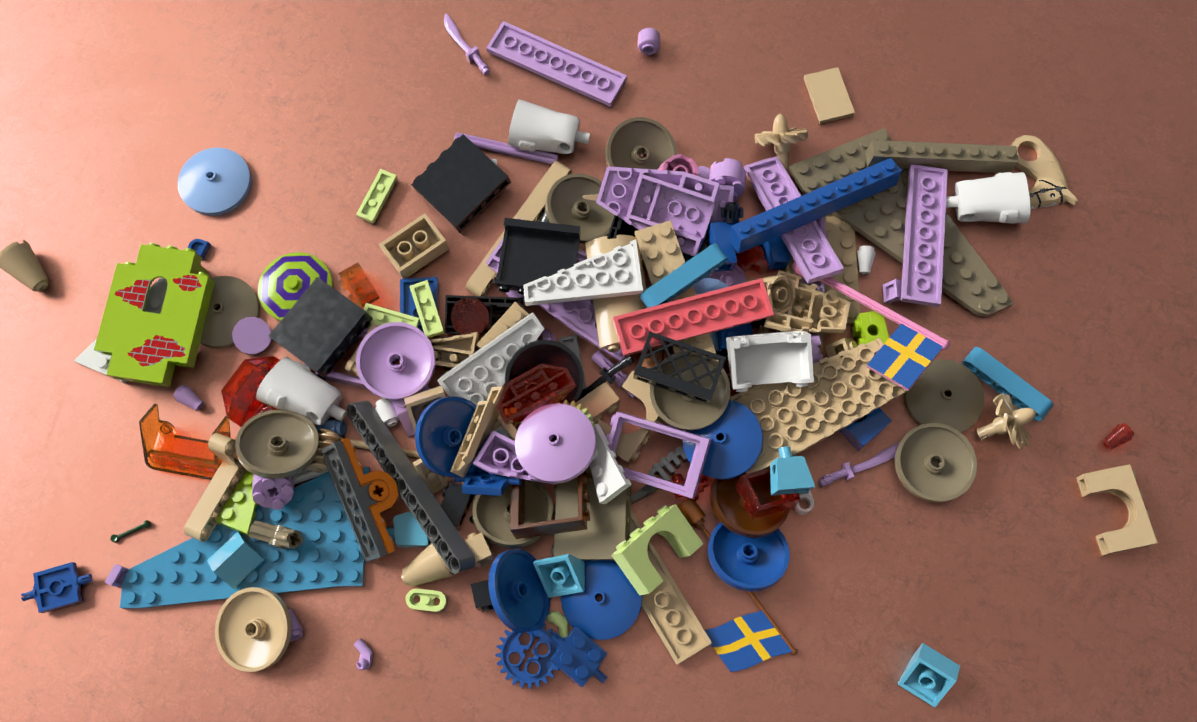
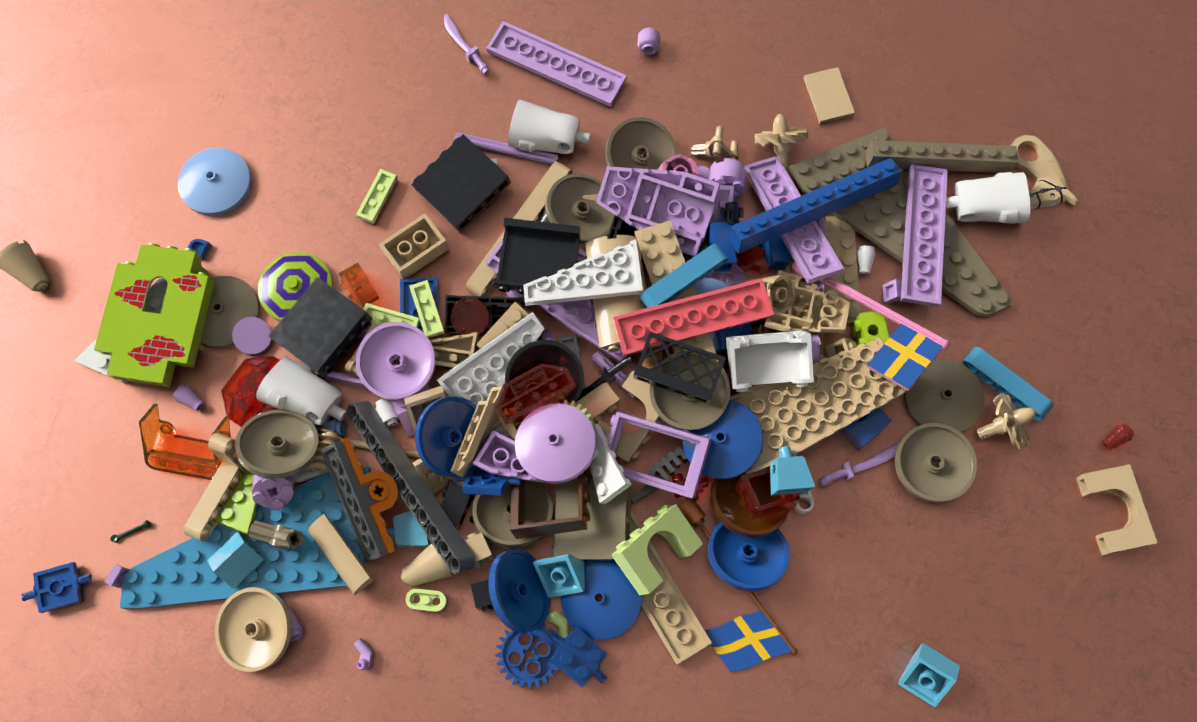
none -> tan brick [308,514,374,596]
none -> tan axle [691,126,739,160]

